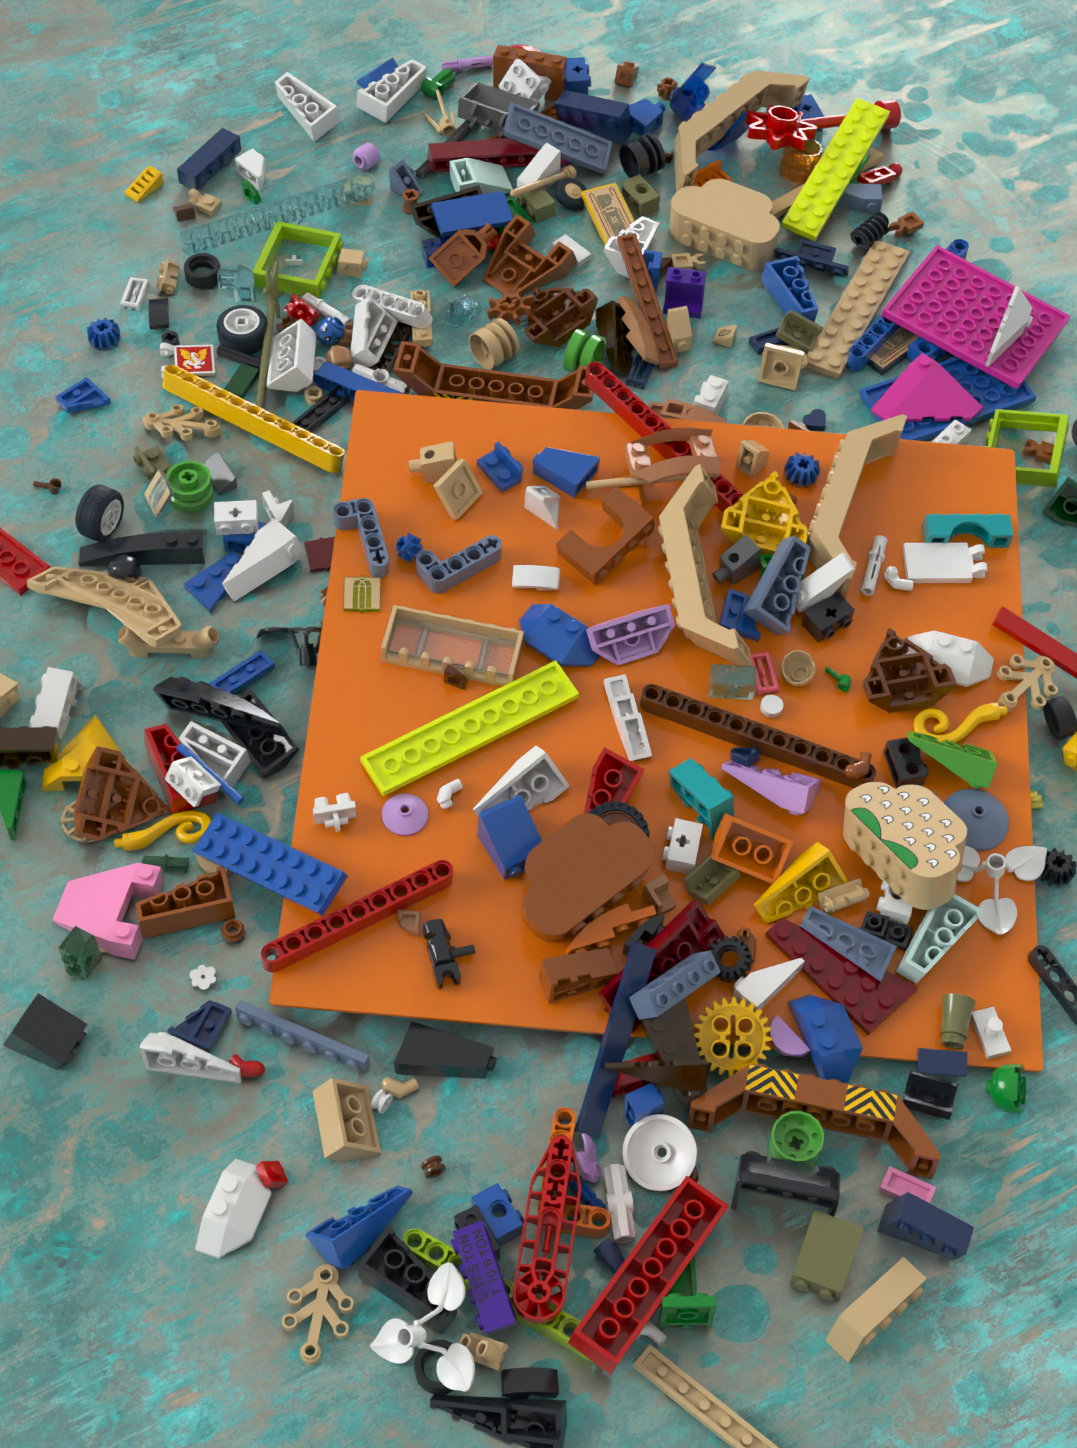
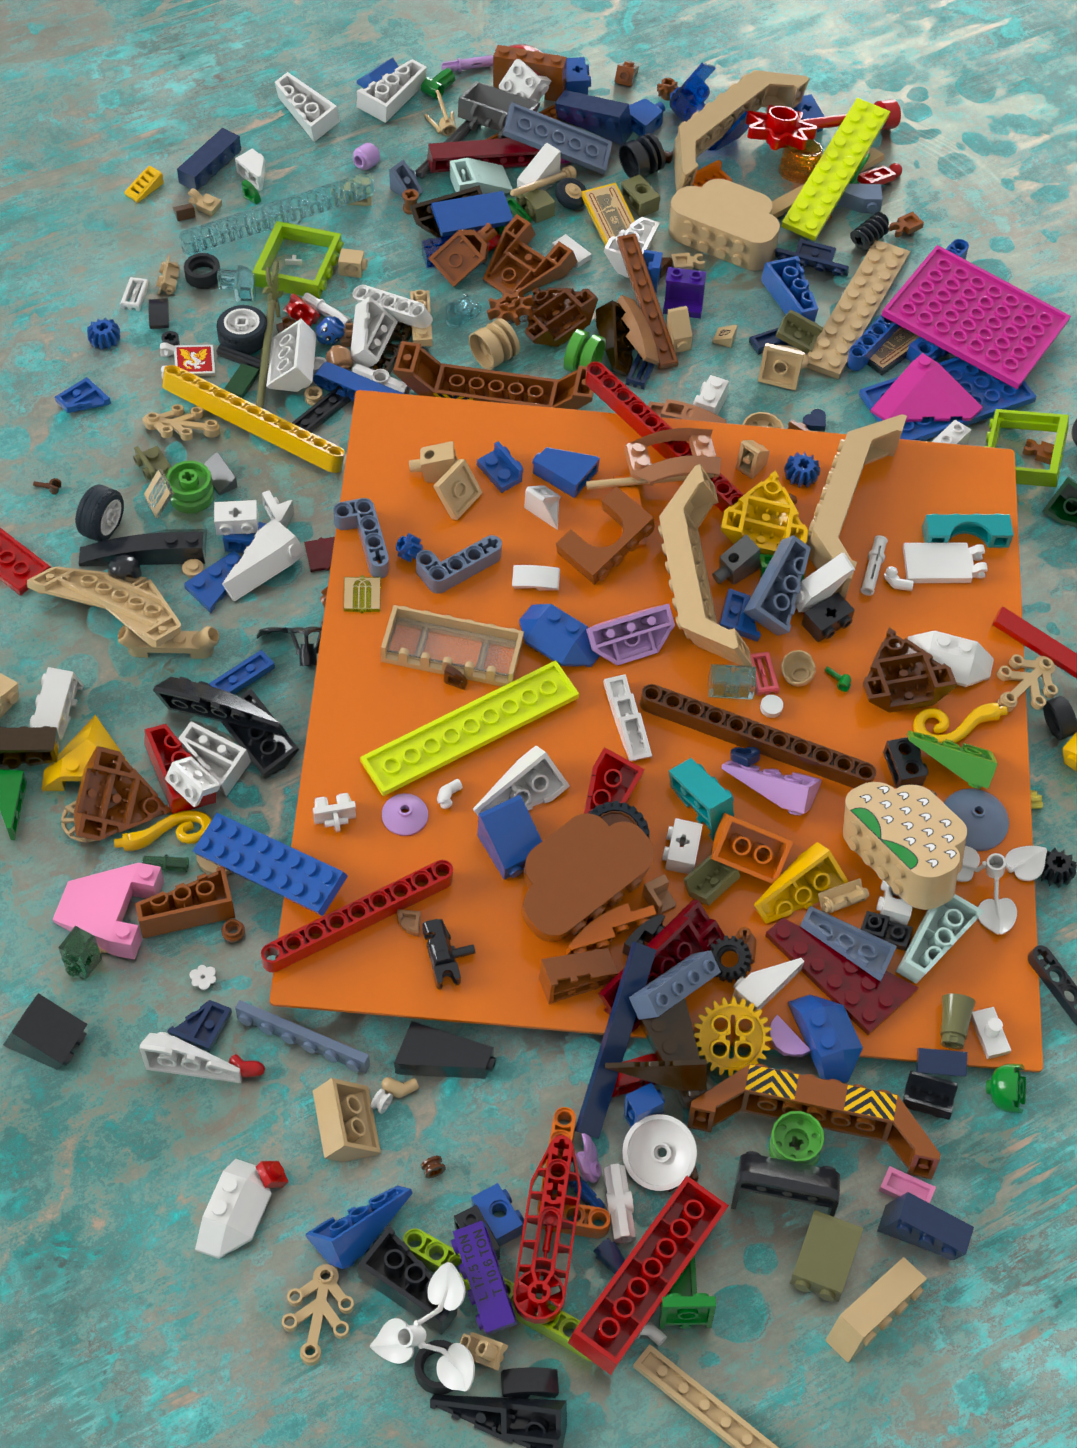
blue bar [176,743,244,805] -> none
dark orange arm [845,752,872,778] -> none
white wedge [985,286,1033,367] -> none
none -> tan plate [182,559,204,579]

